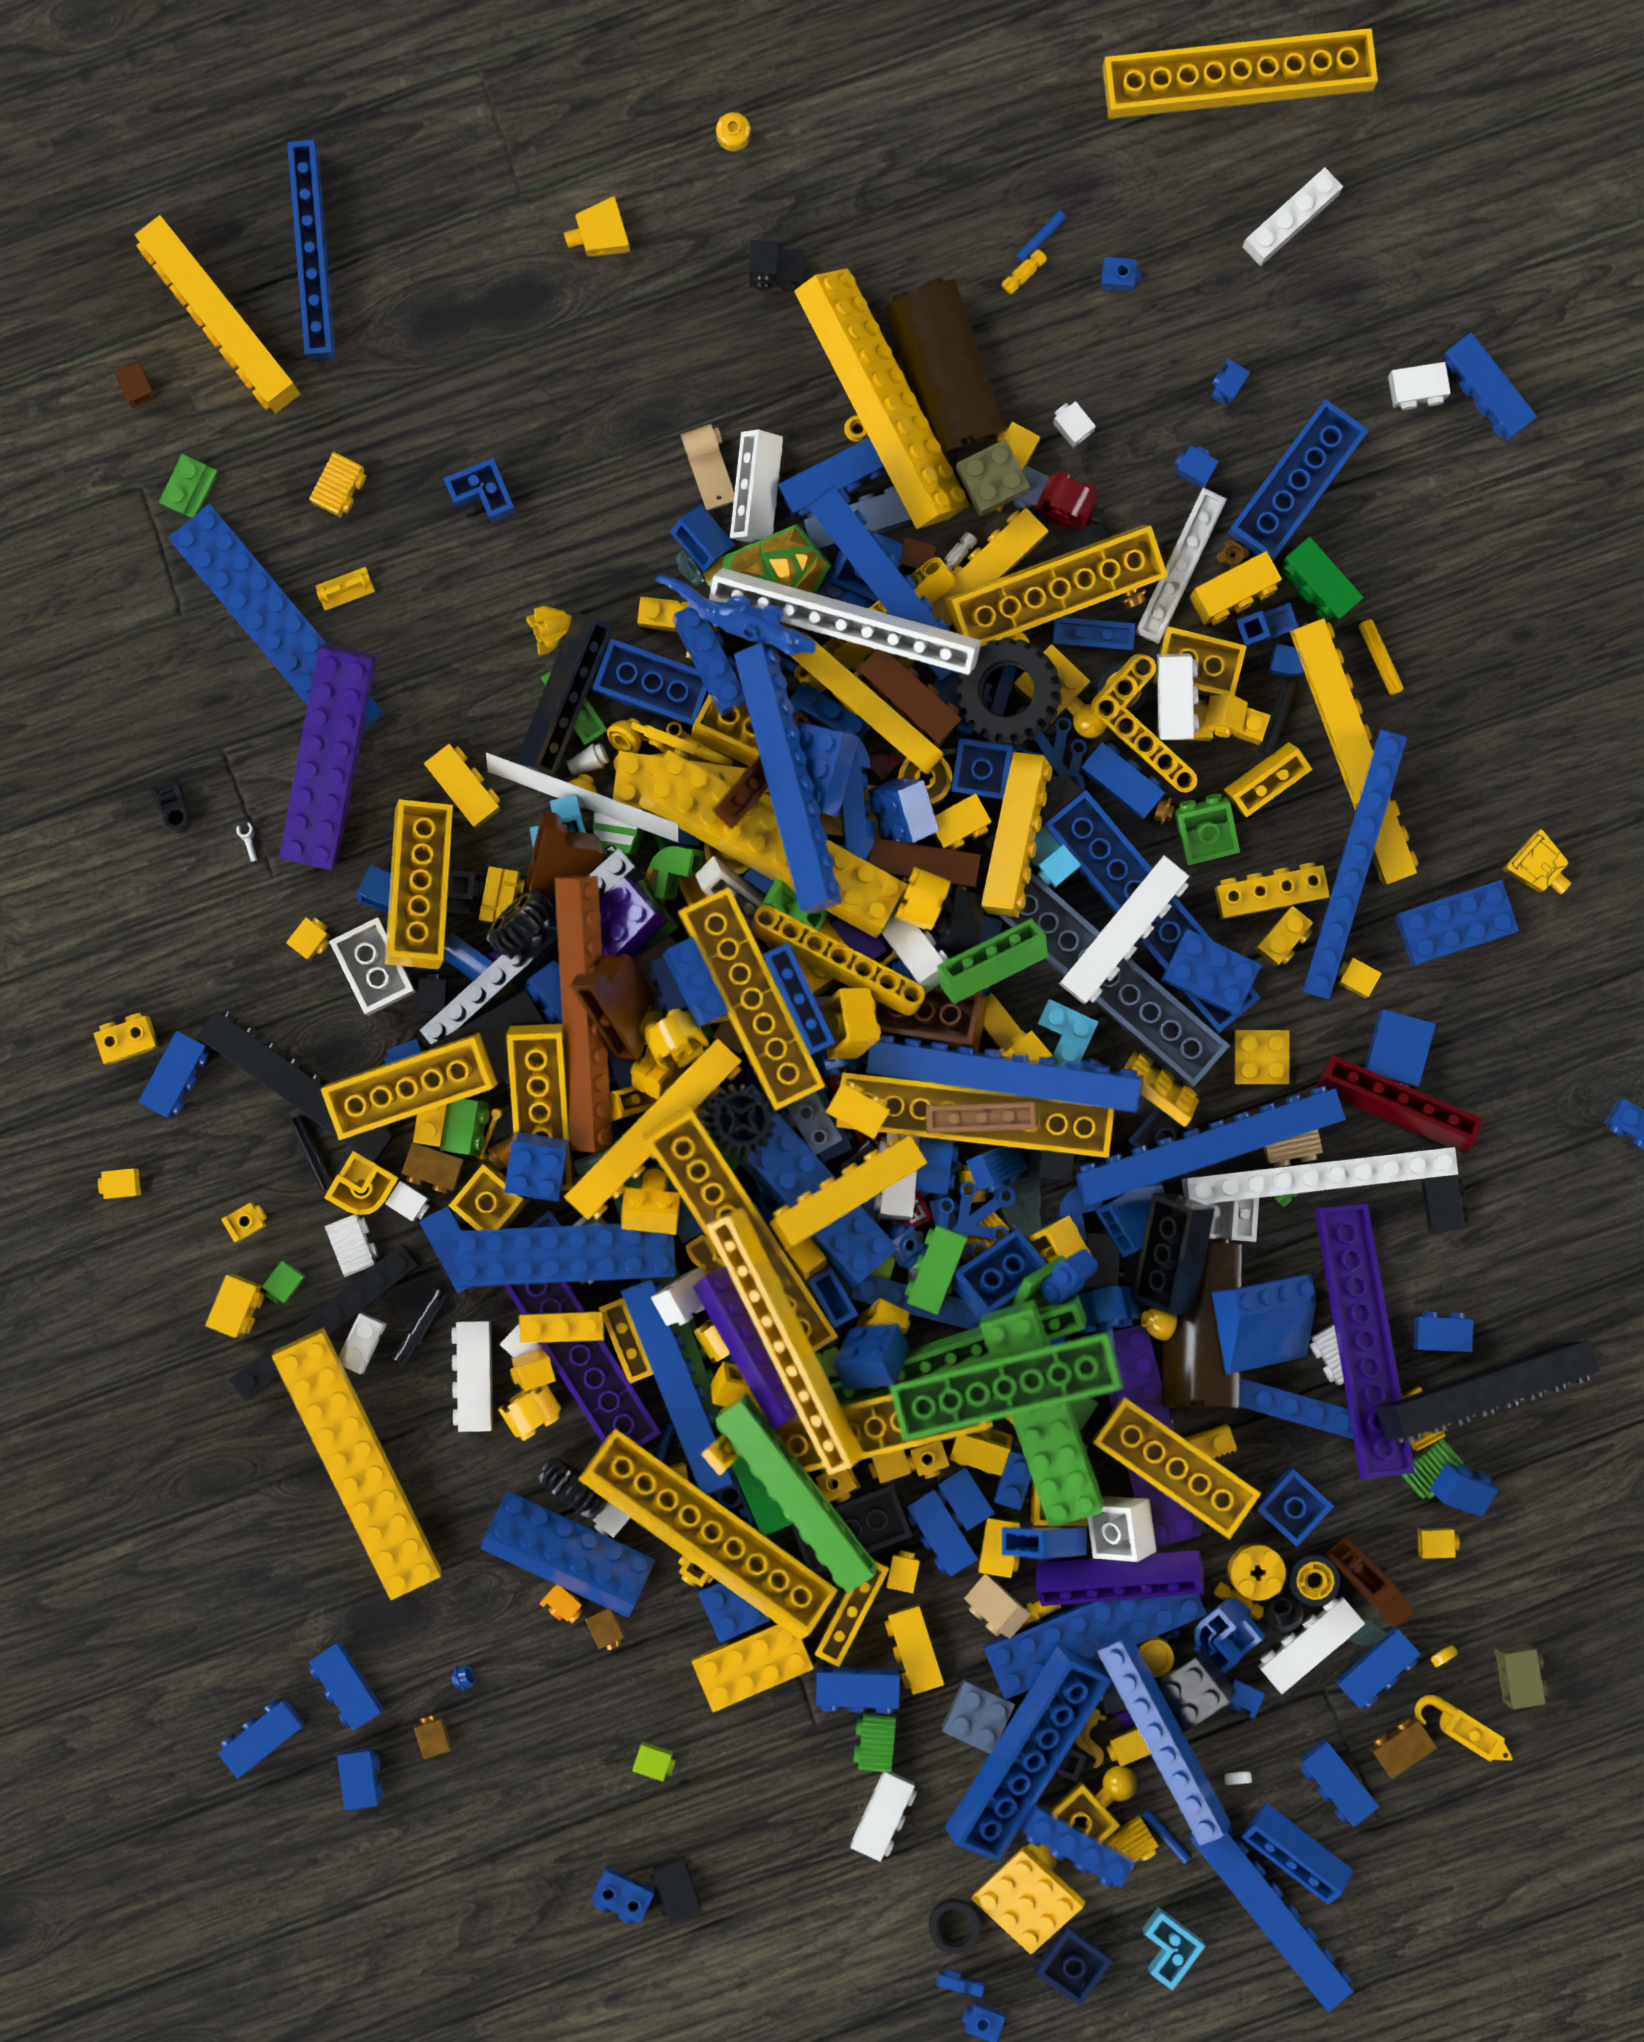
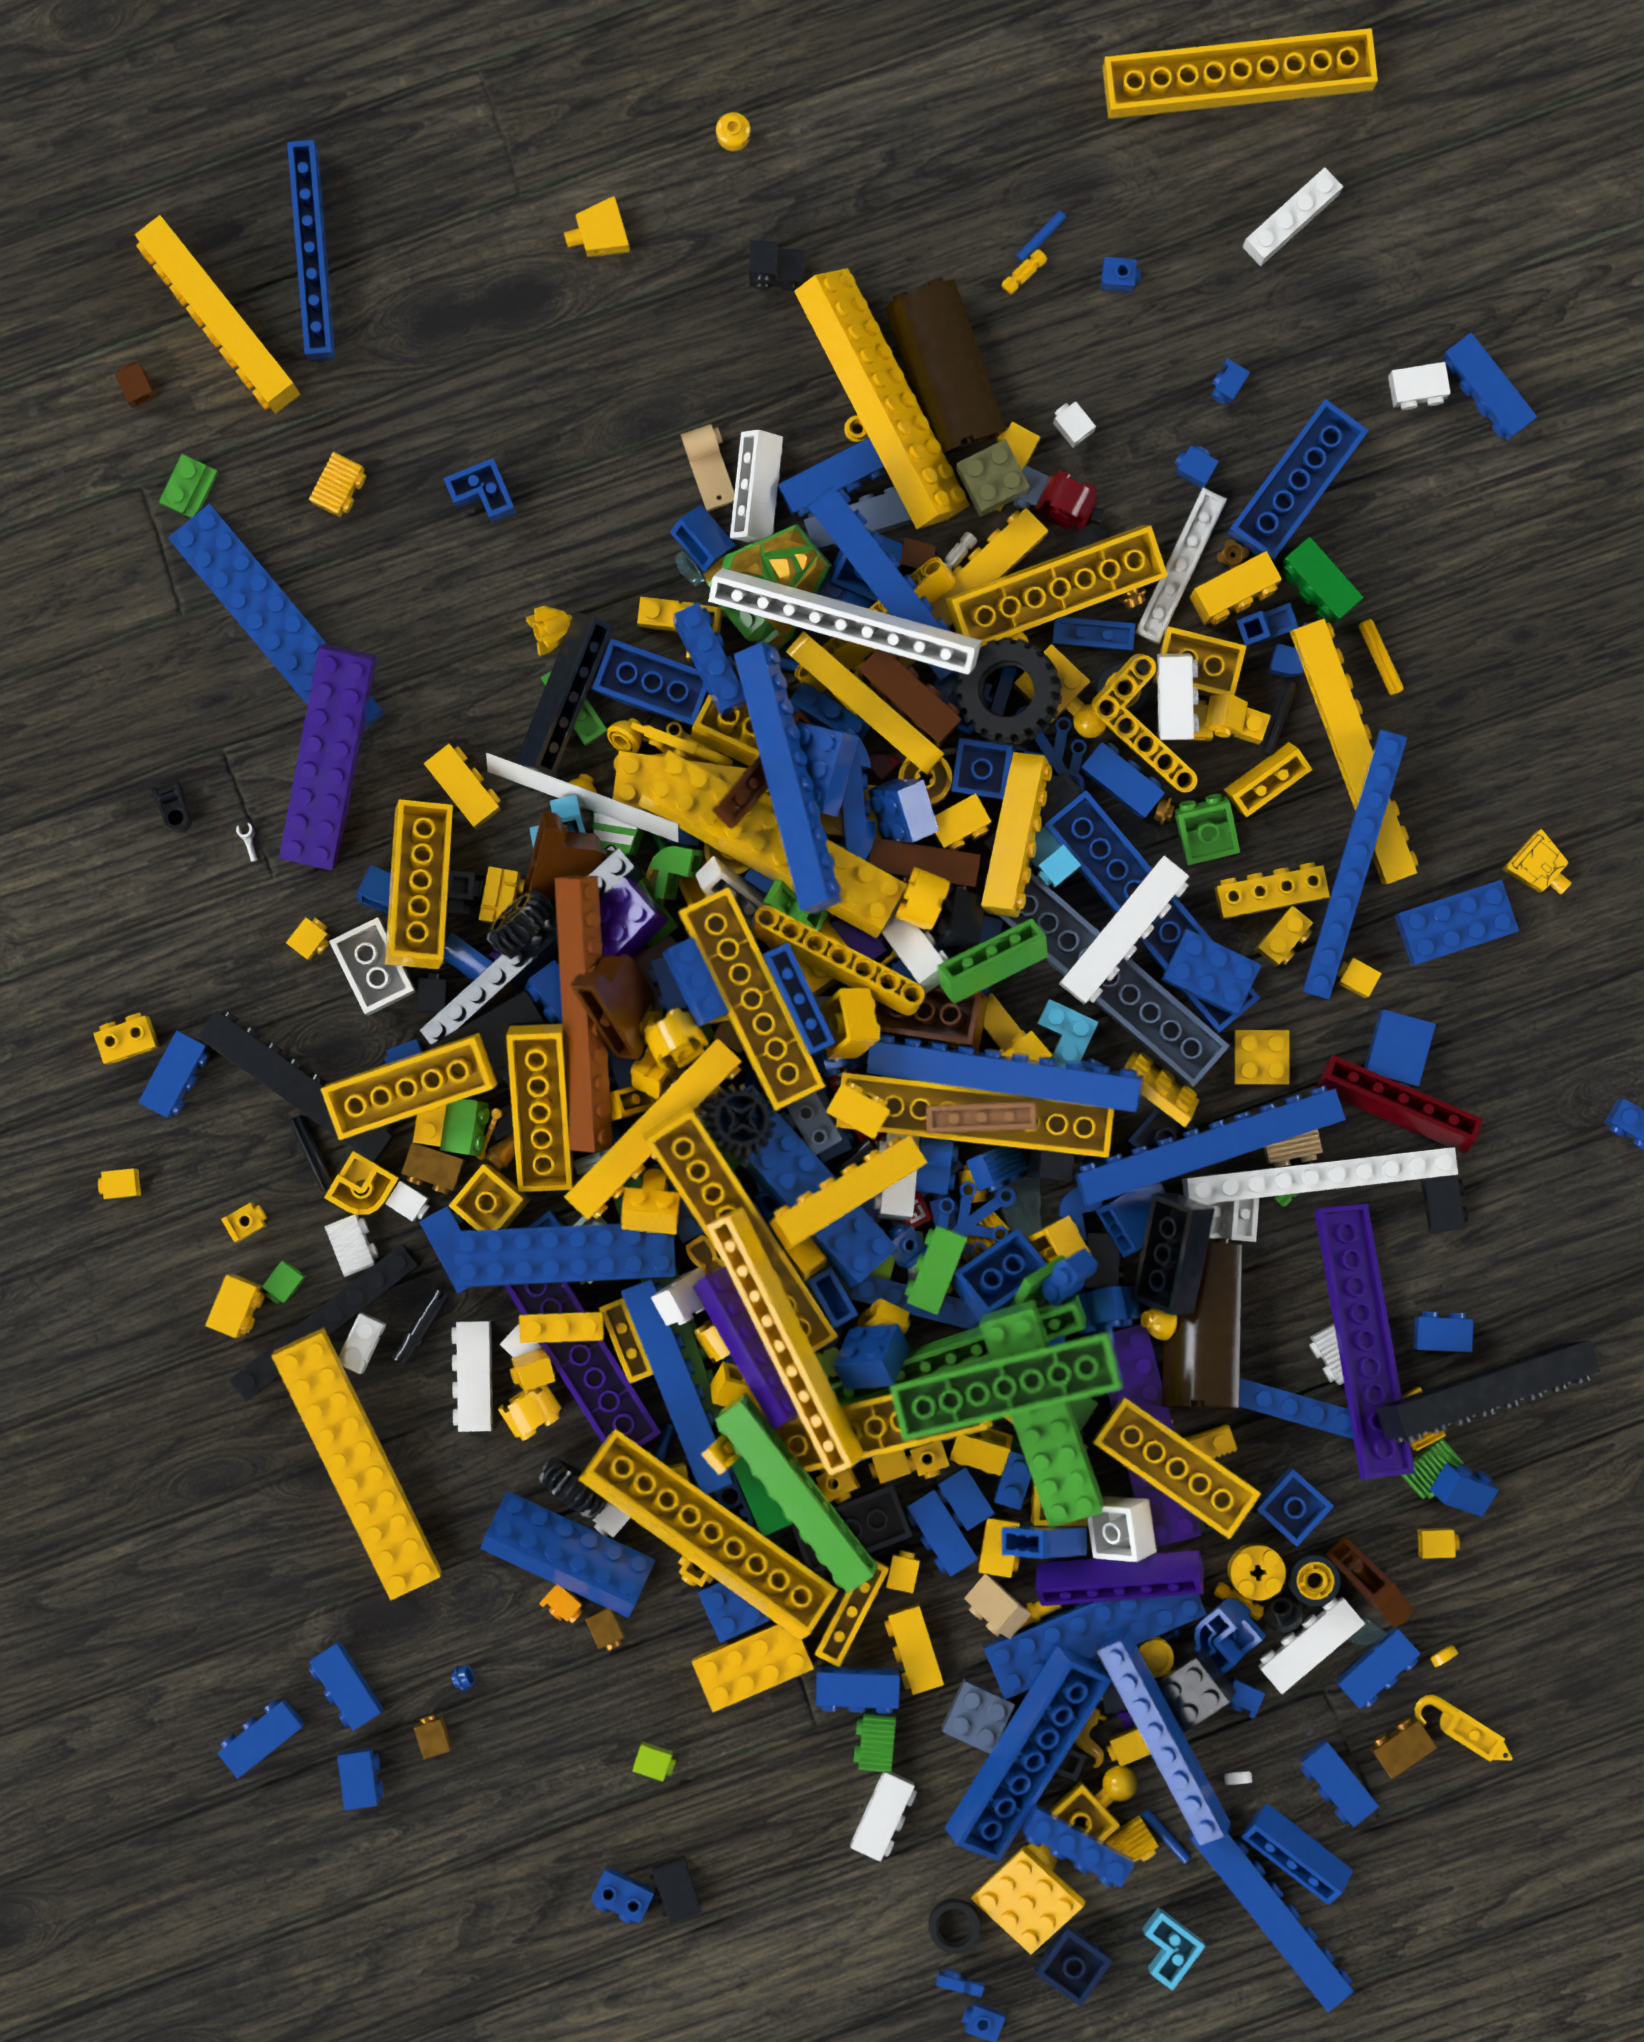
yellow hinge [315,567,375,611] -> none
blue brick [504,1131,569,1202] -> none
white cone [567,743,609,776] -> none
blue animal [655,575,816,655] -> none
blue slope [1212,1274,1317,1374] -> none
olive brick [1494,1643,1548,1709] -> none

